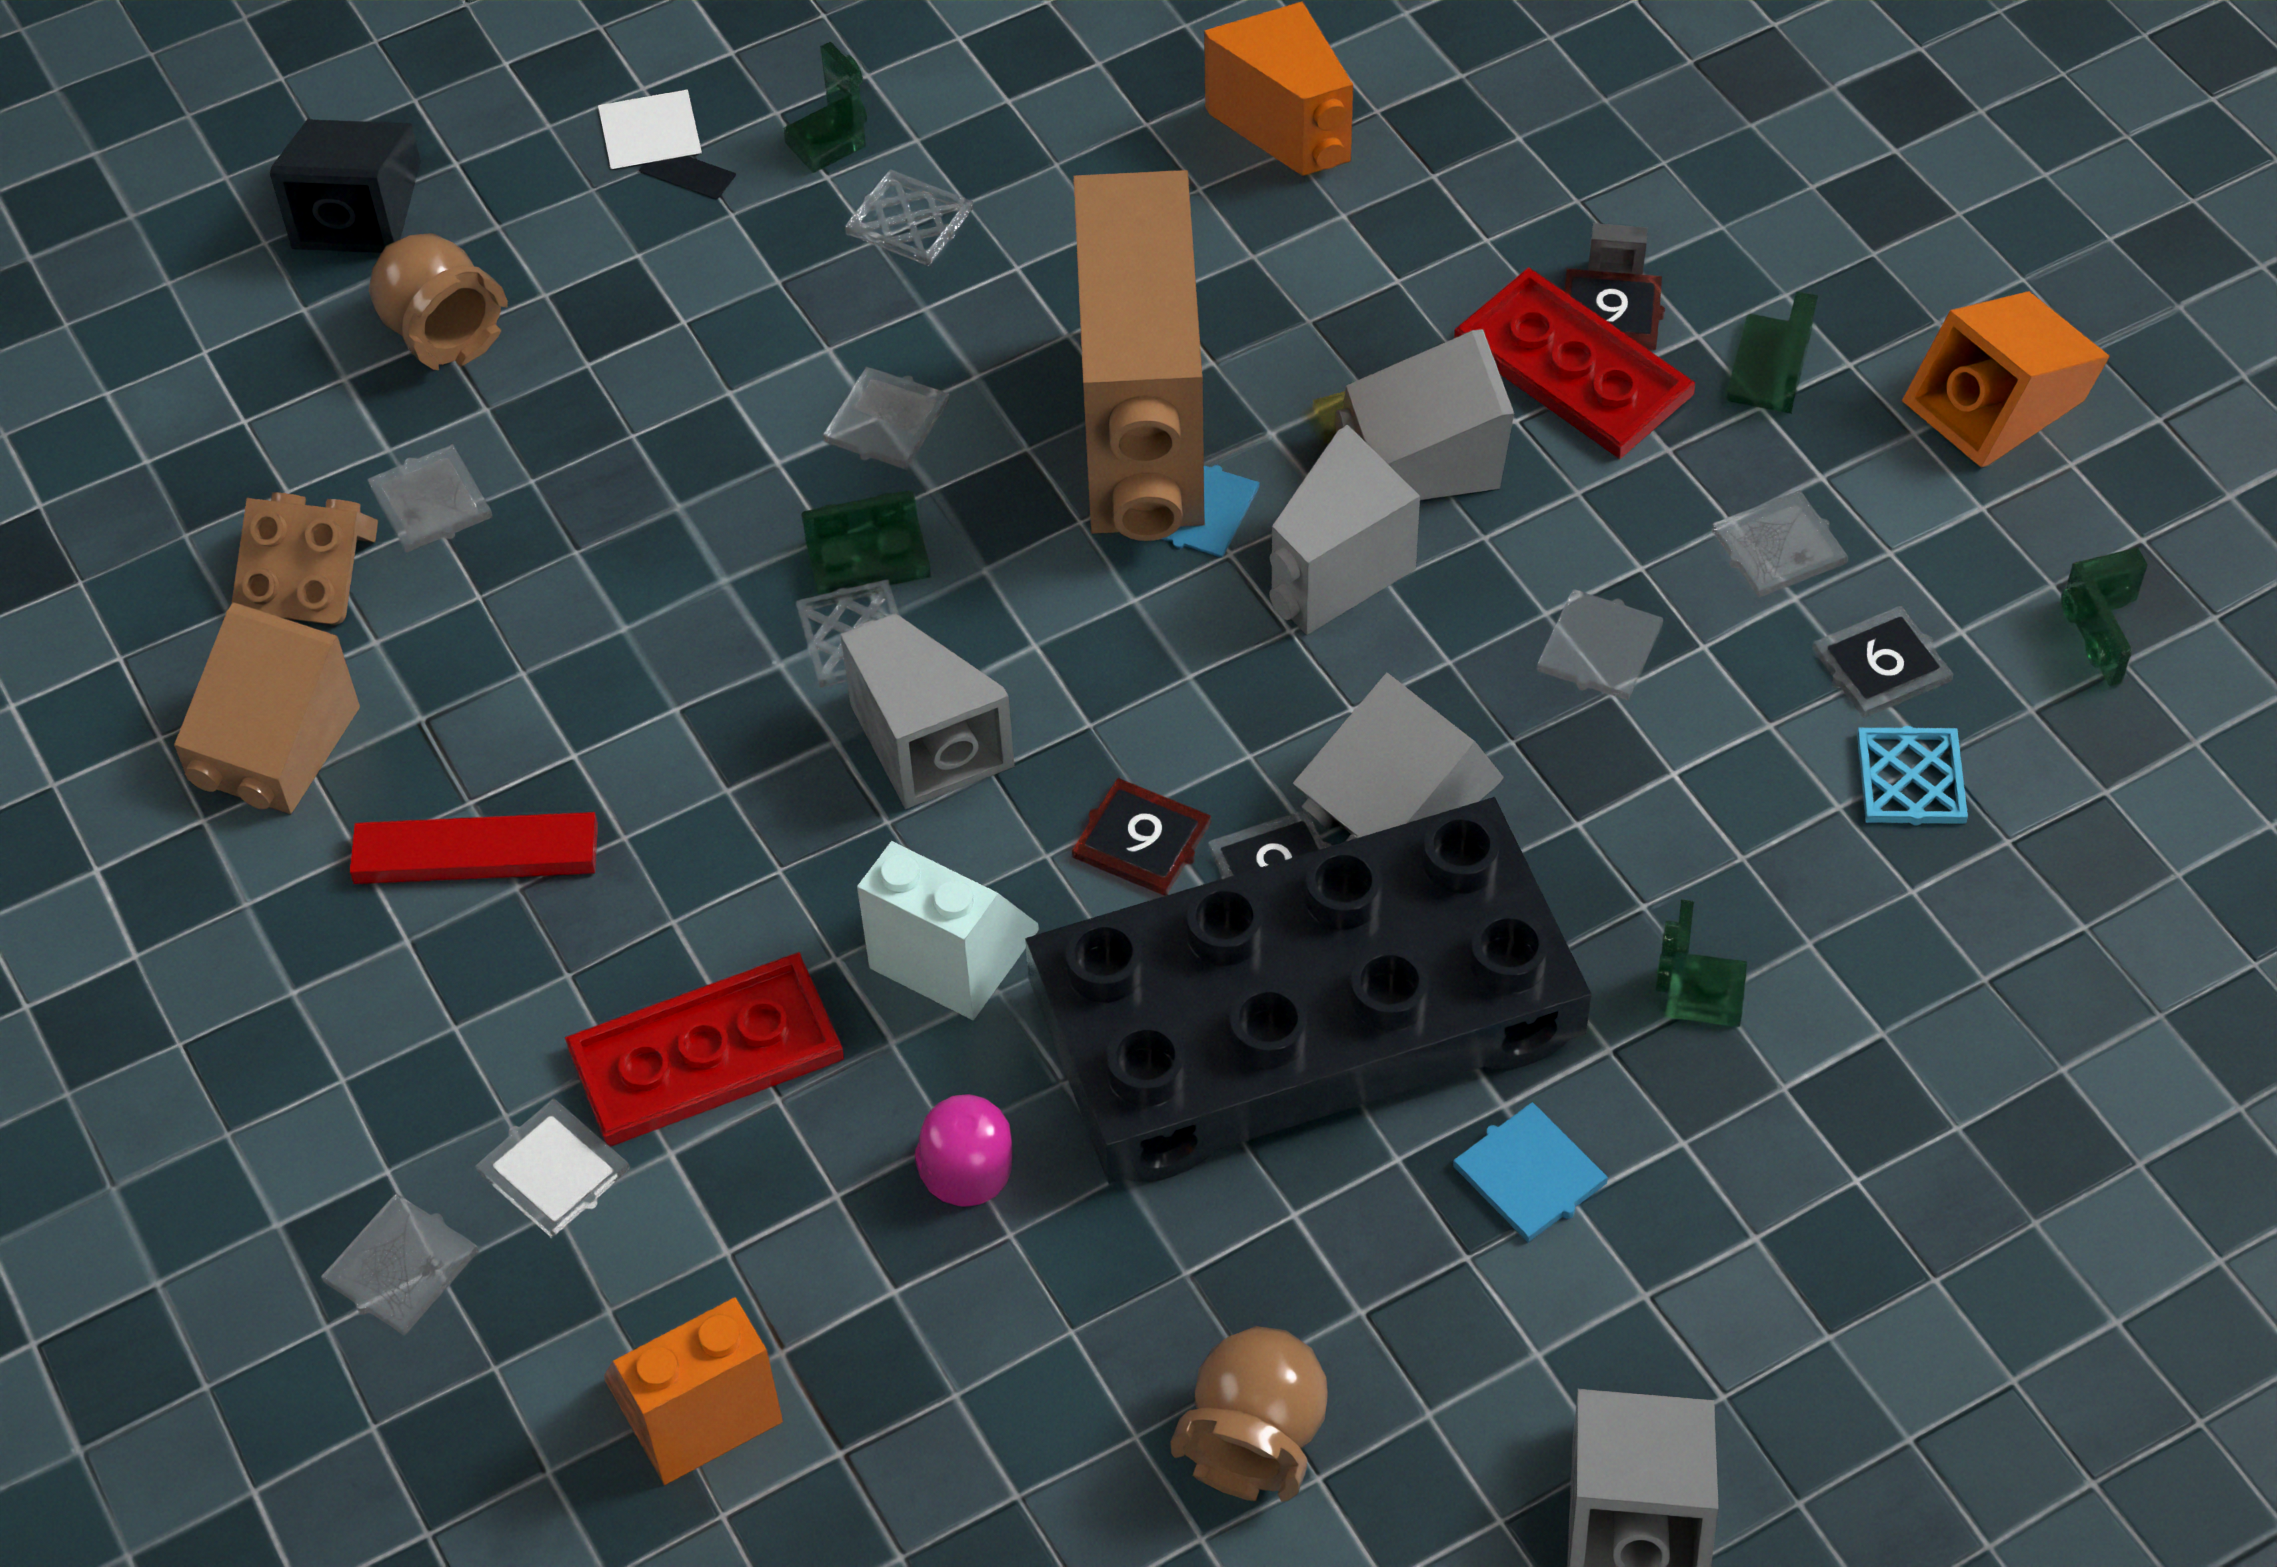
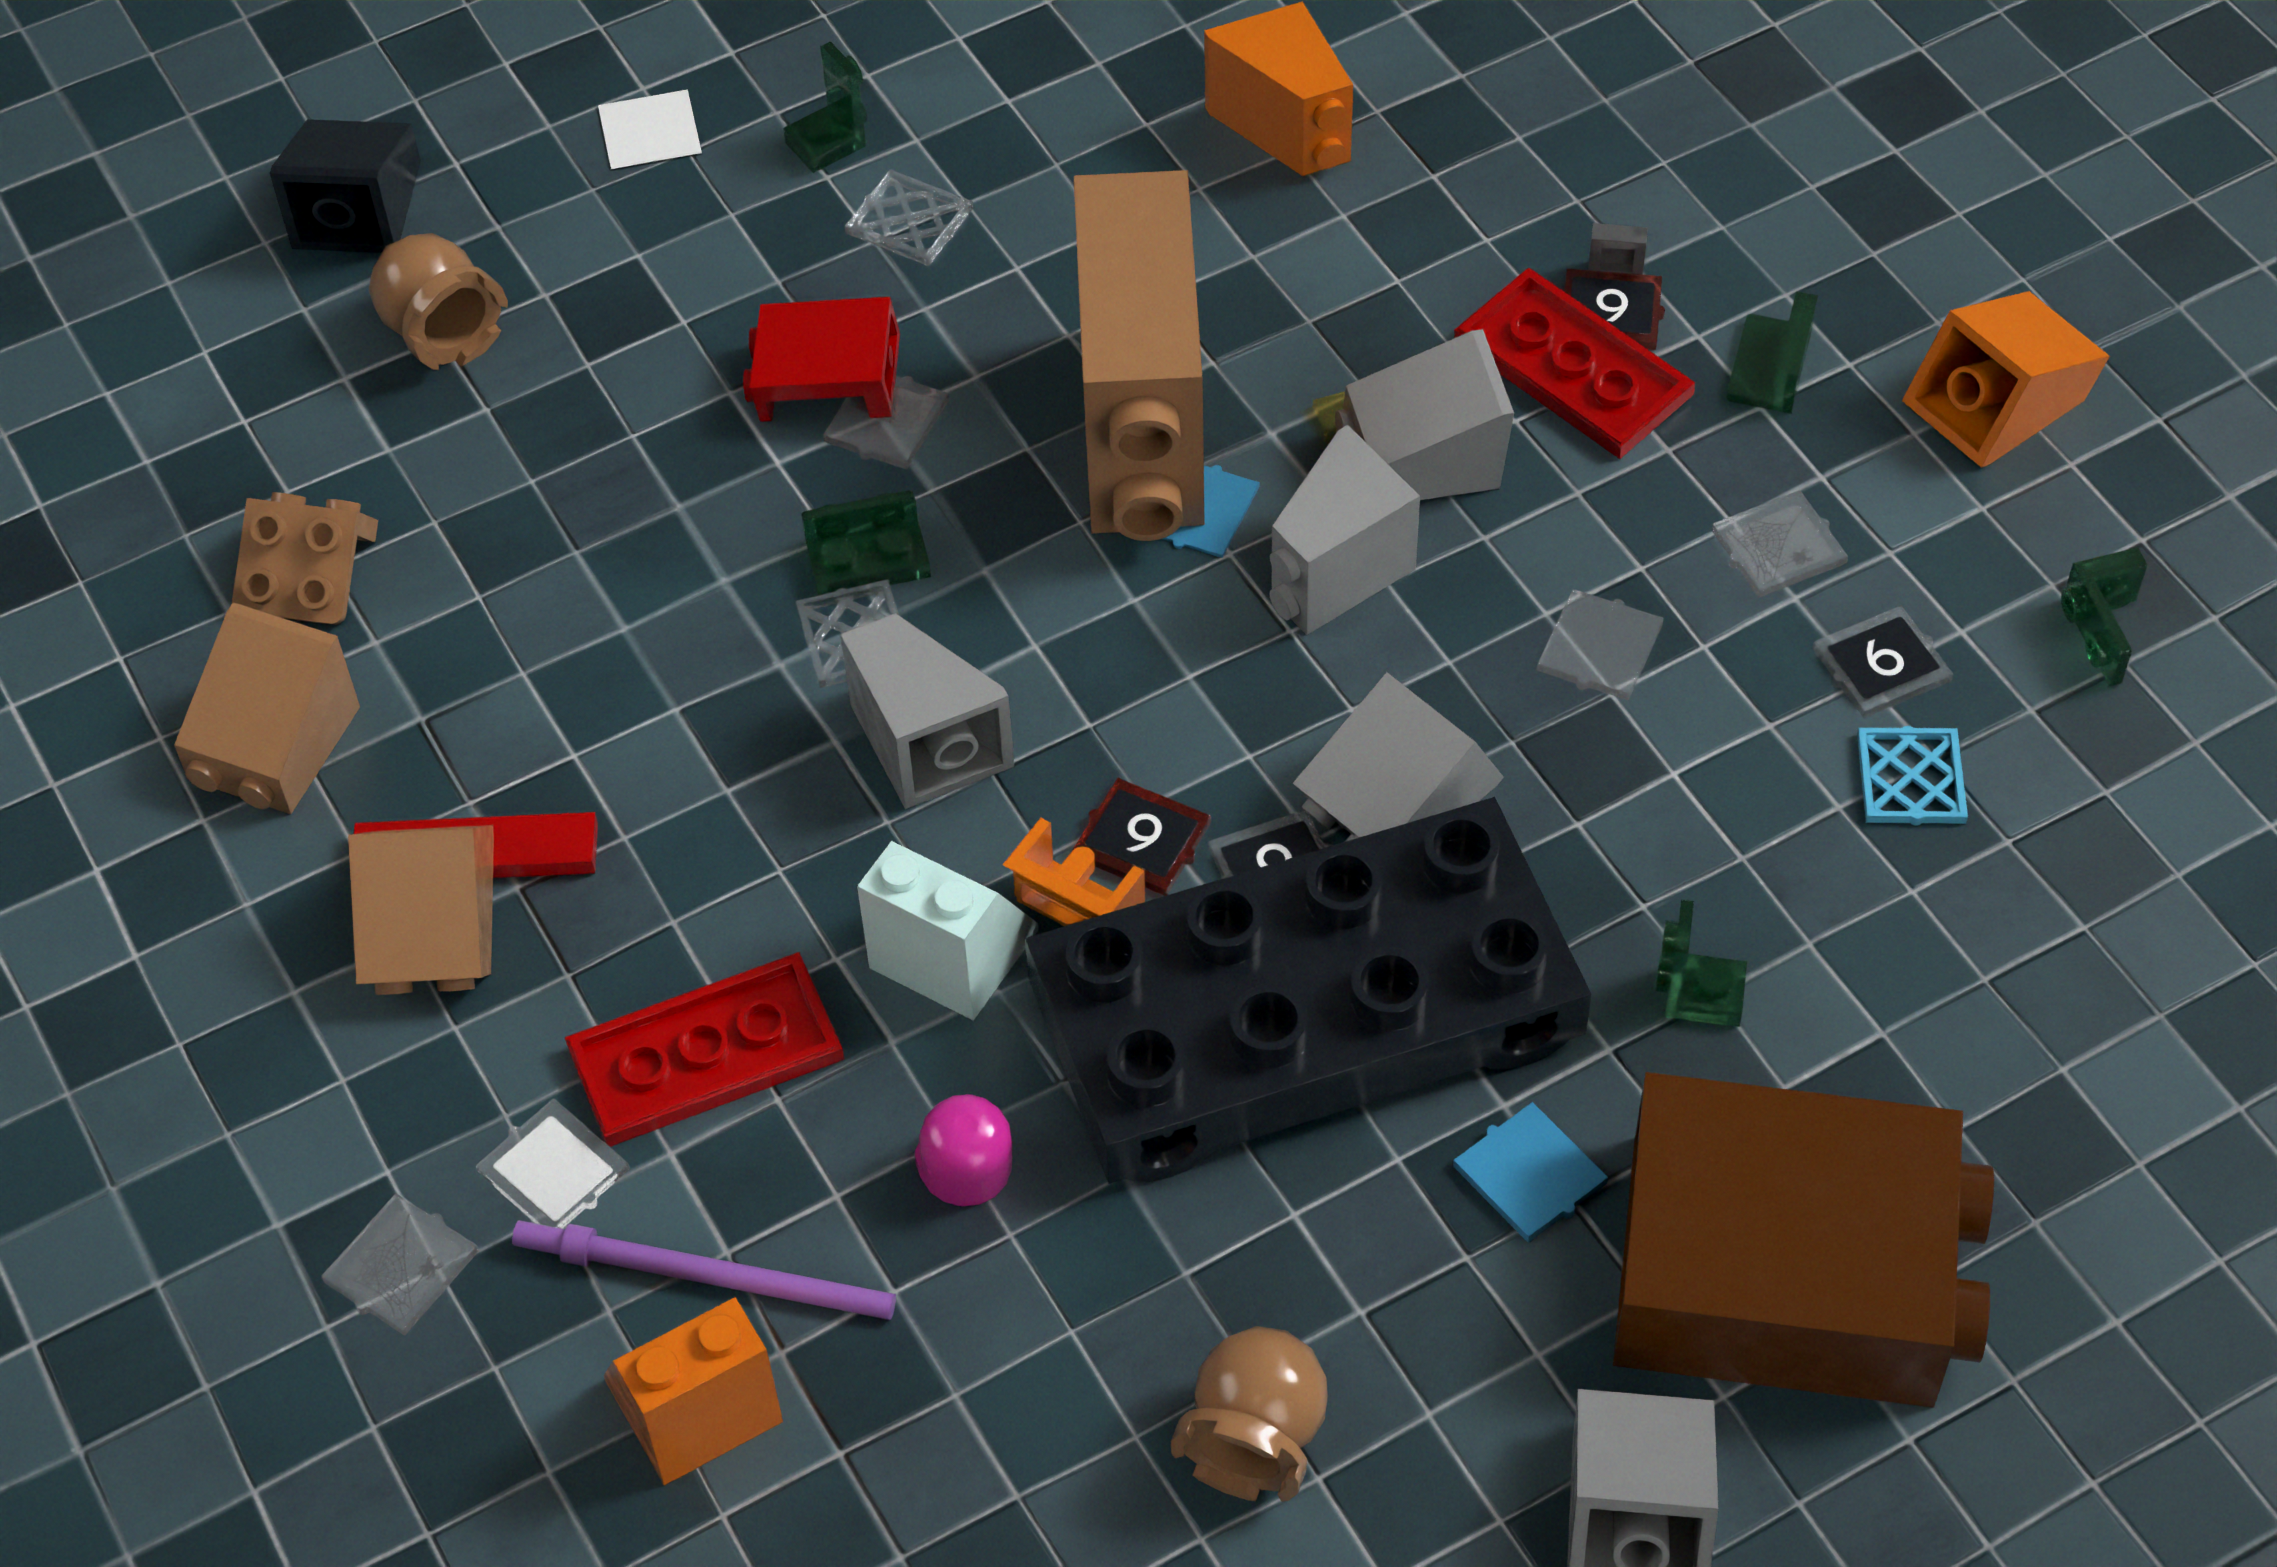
clear piece [367,444,492,553] -> none
black sticker [639,156,736,199] -> none
none -> medium nougat slope [348,825,494,995]
none -> medium lavender bar [512,1220,896,1320]
none -> red panel [743,297,900,422]
none -> orange window [1003,818,1145,926]
none -> reddish brown brick [1613,1072,1994,1408]

